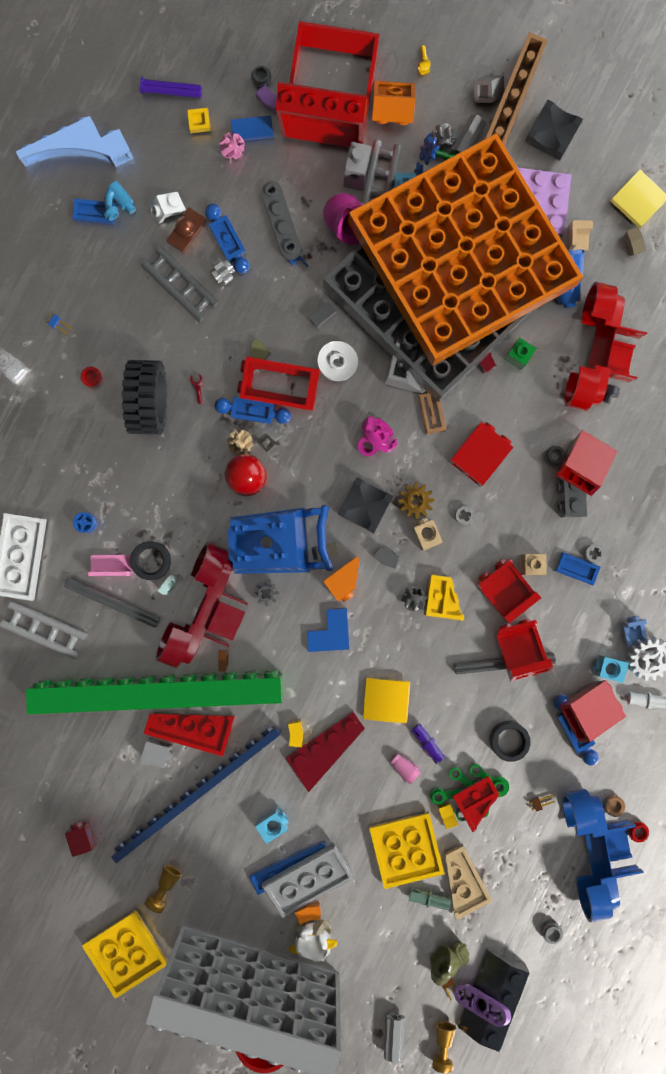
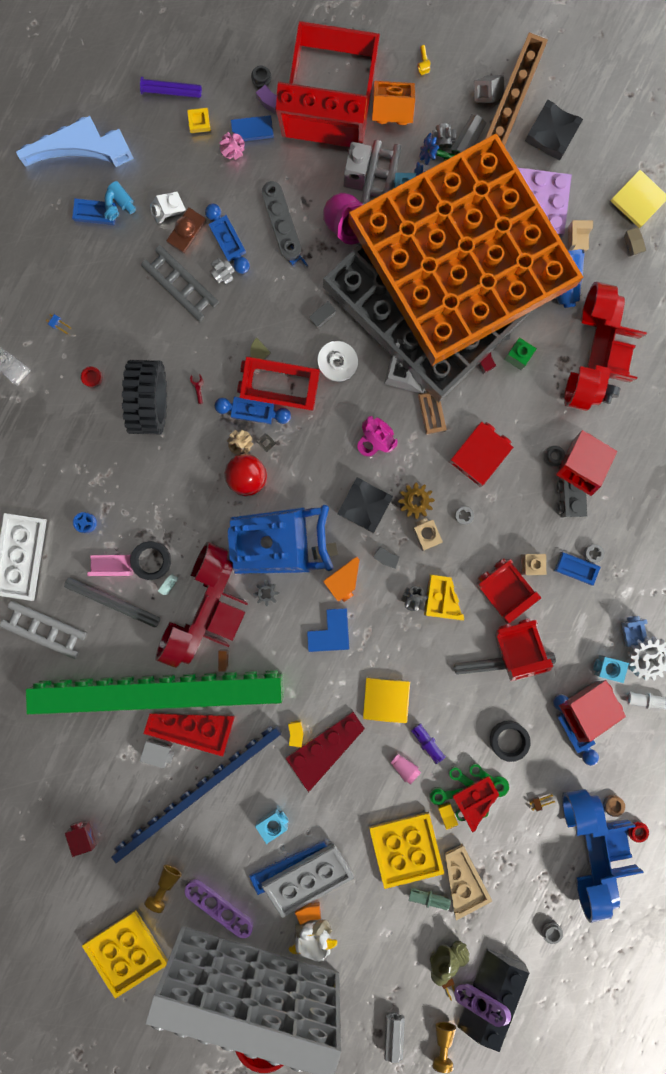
none -> medium lavender beam [184,879,253,939]

